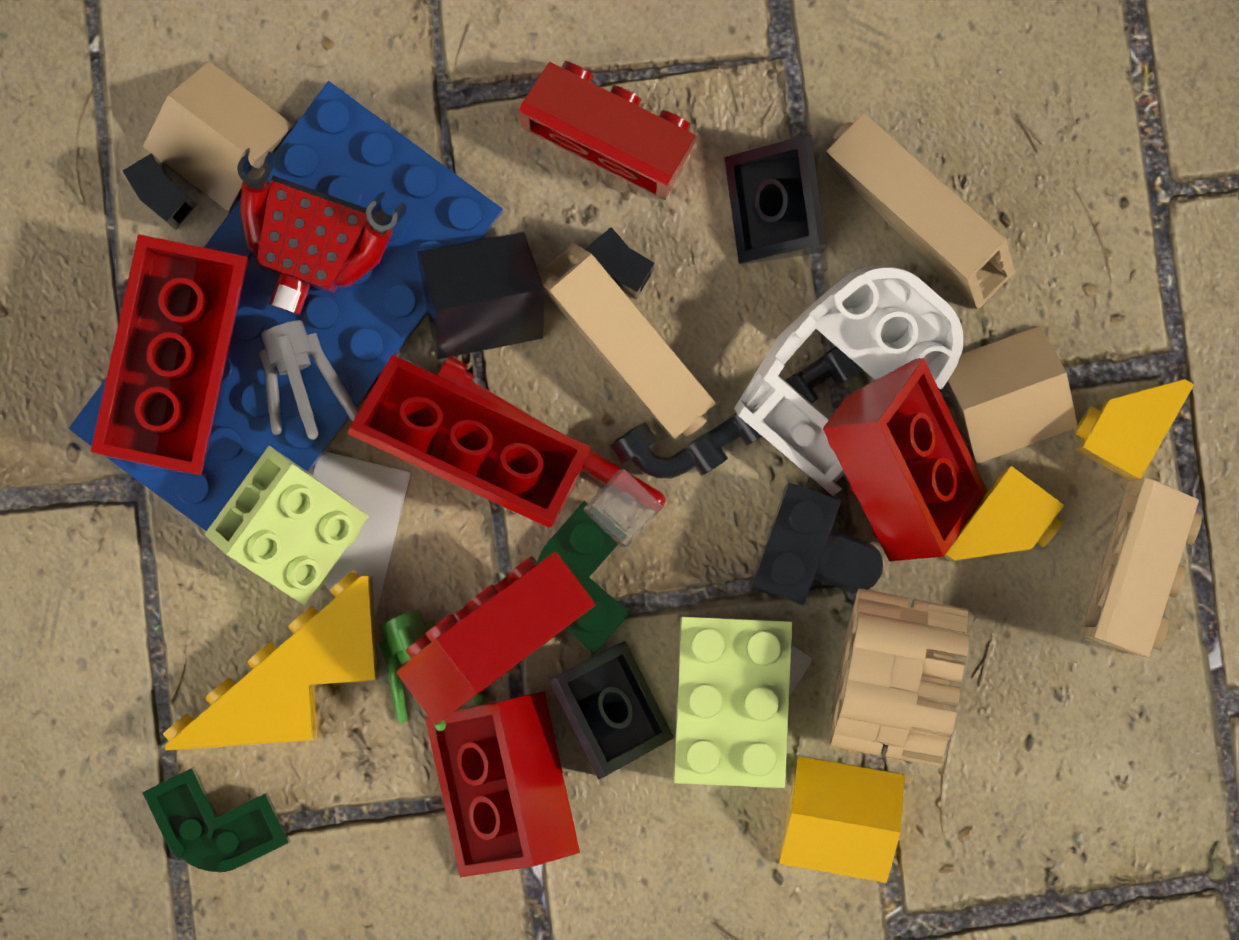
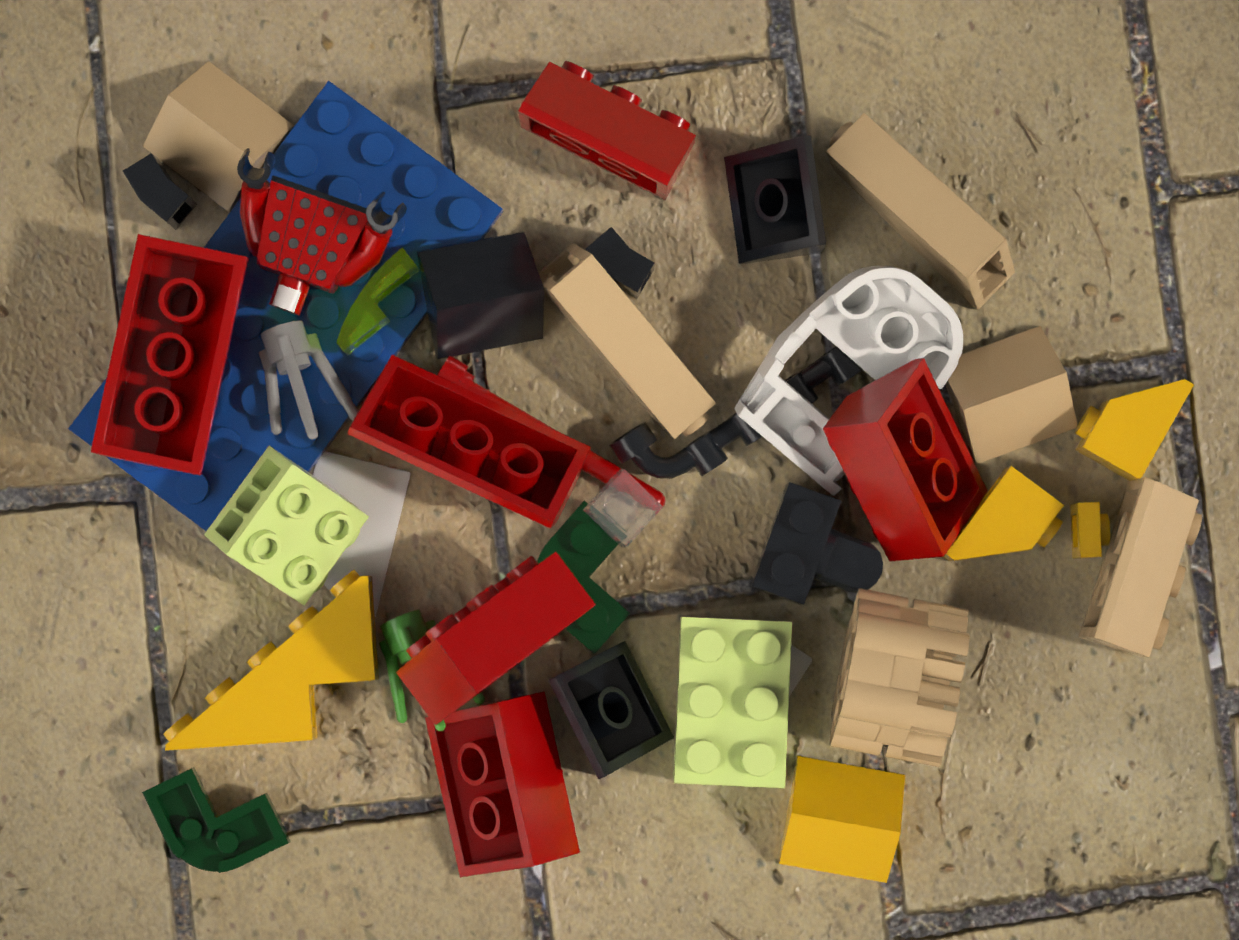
none -> clear neon green slope [336,248,419,355]
none -> yellow plate [1070,502,1110,559]

